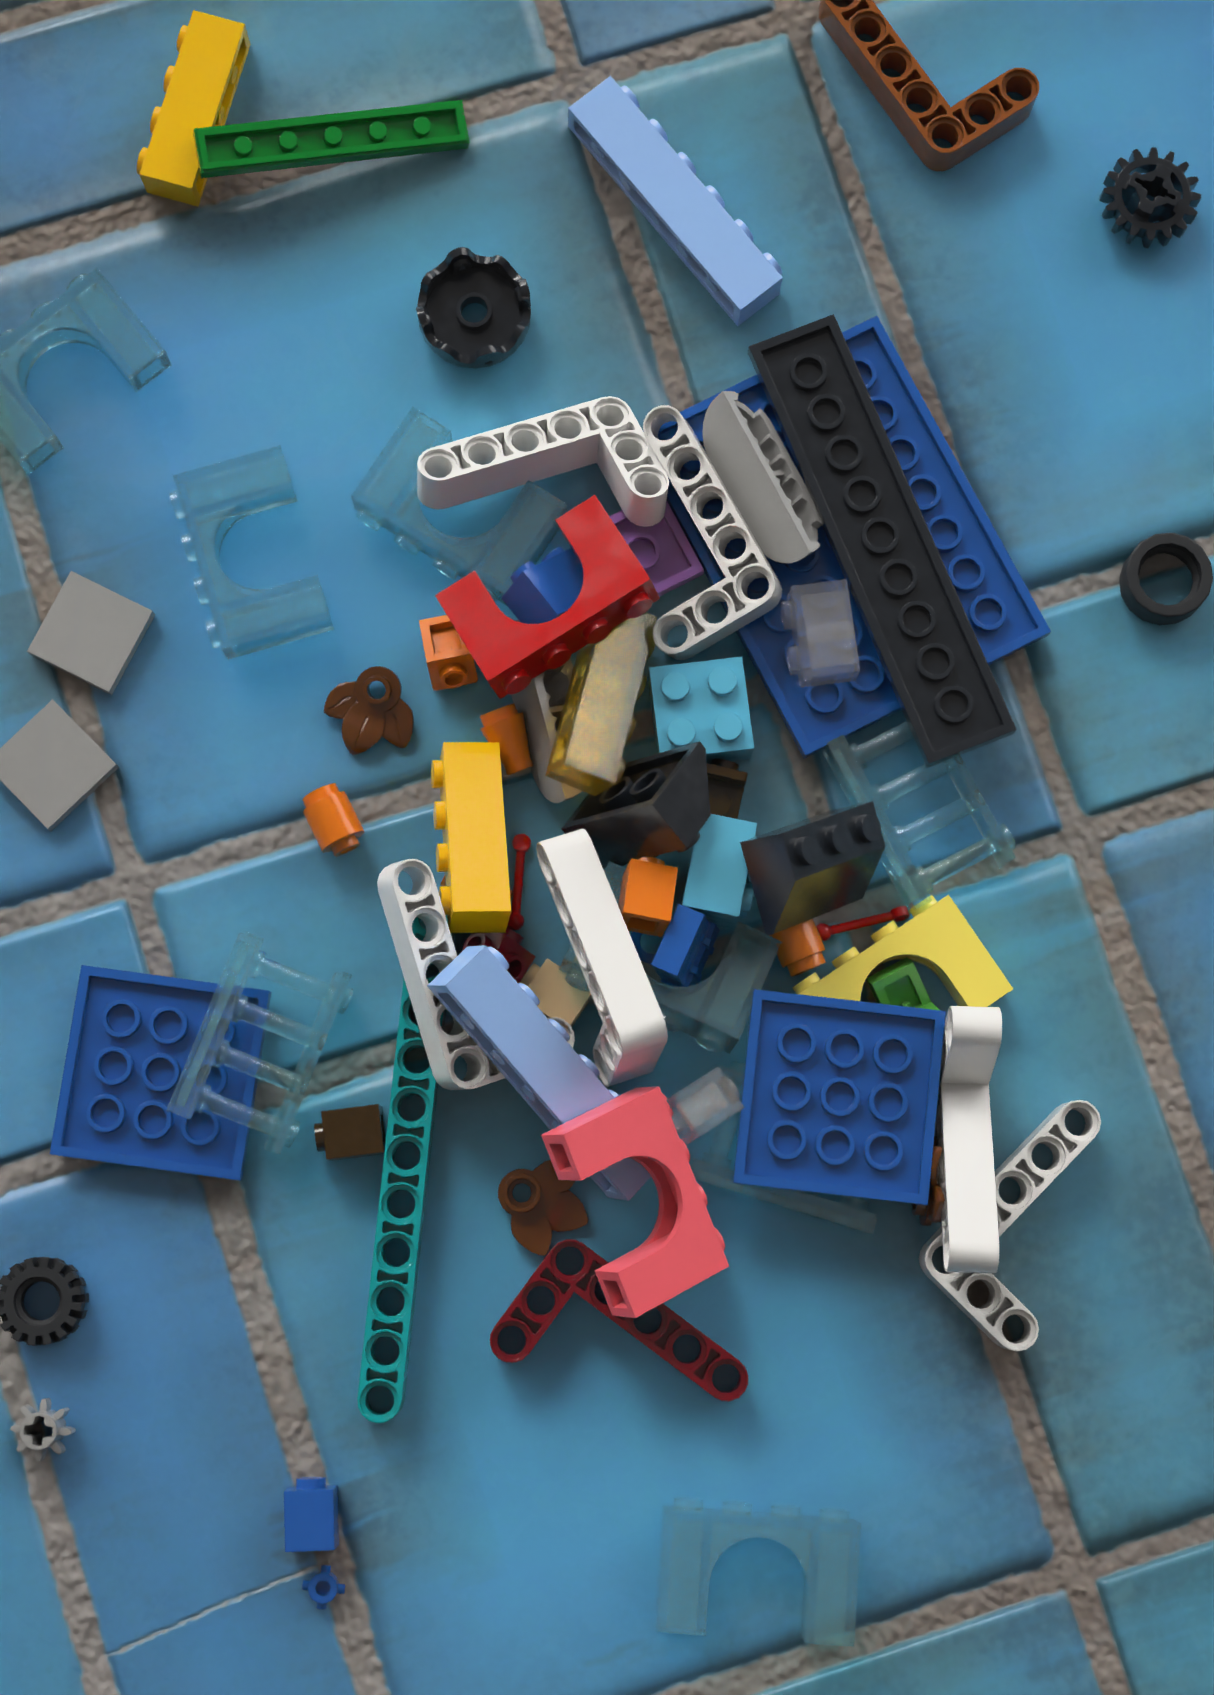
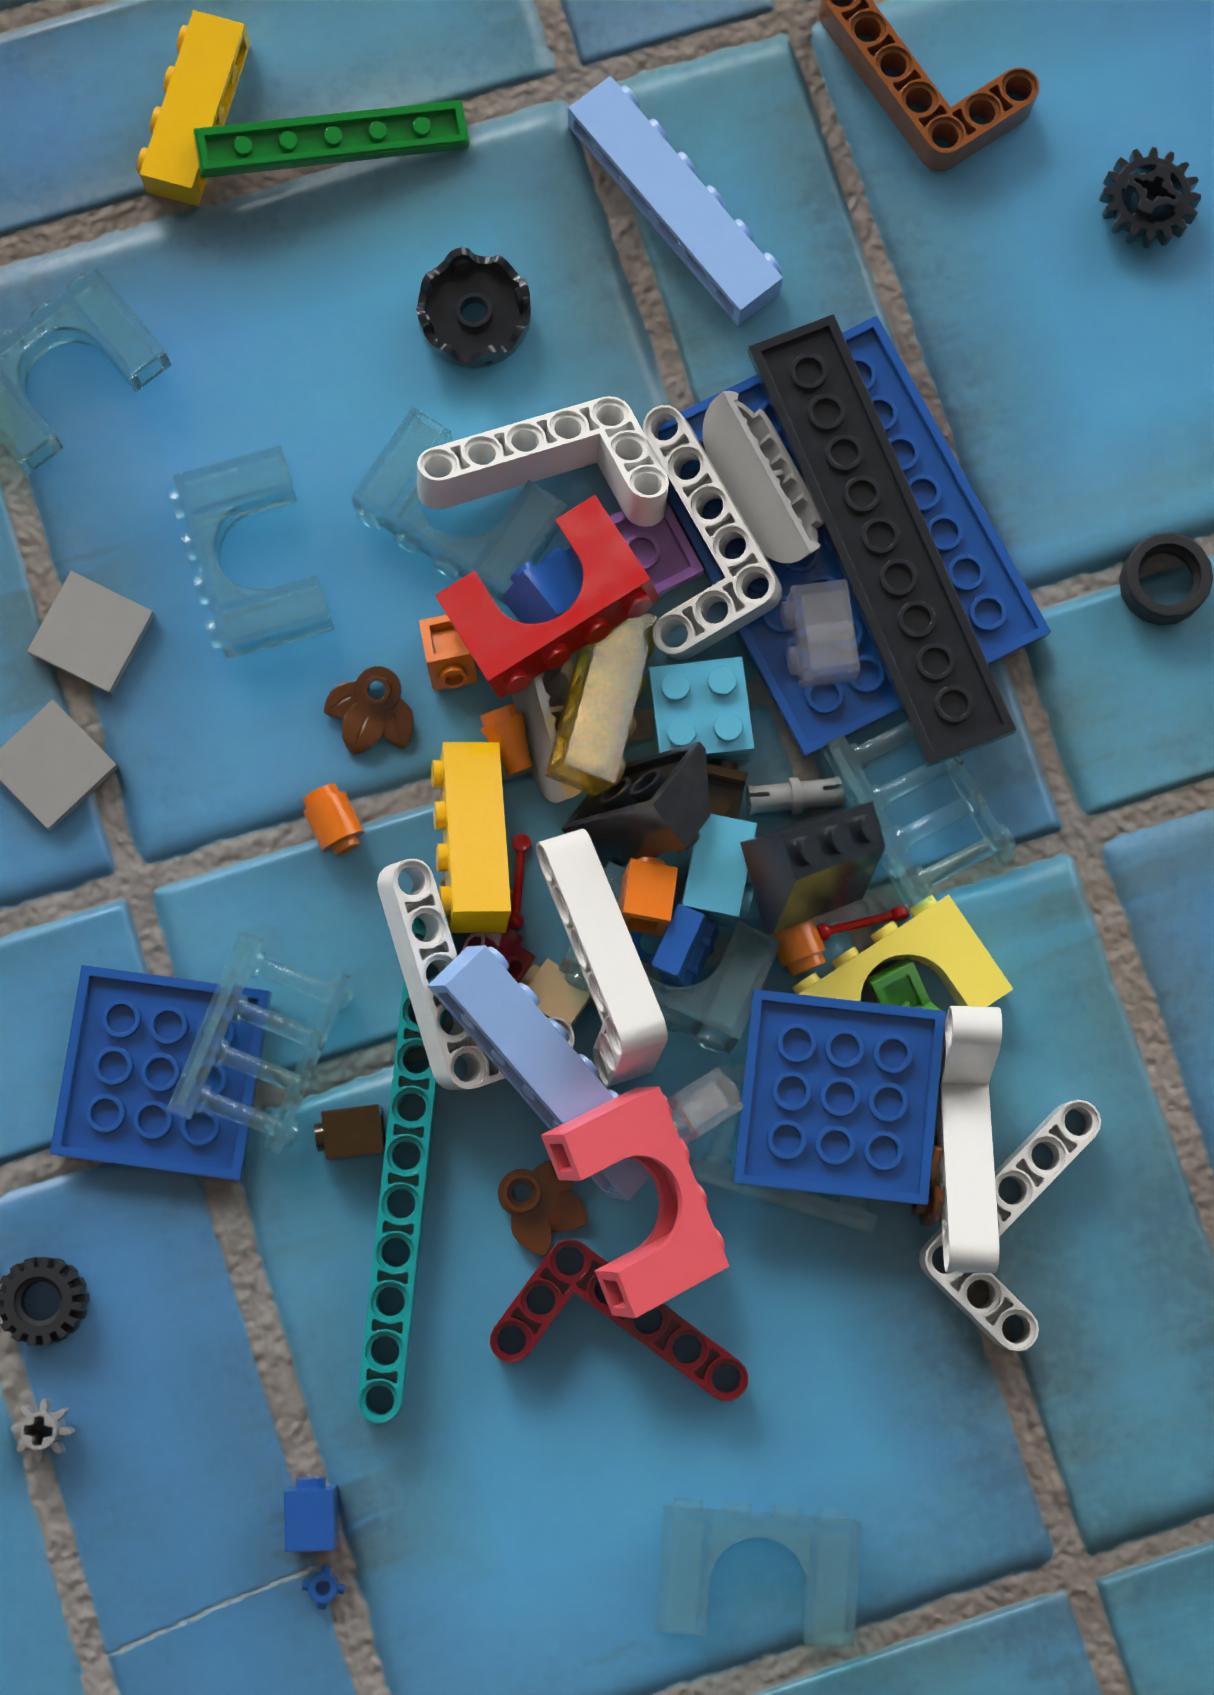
none -> light grey pin [746,776,844,816]

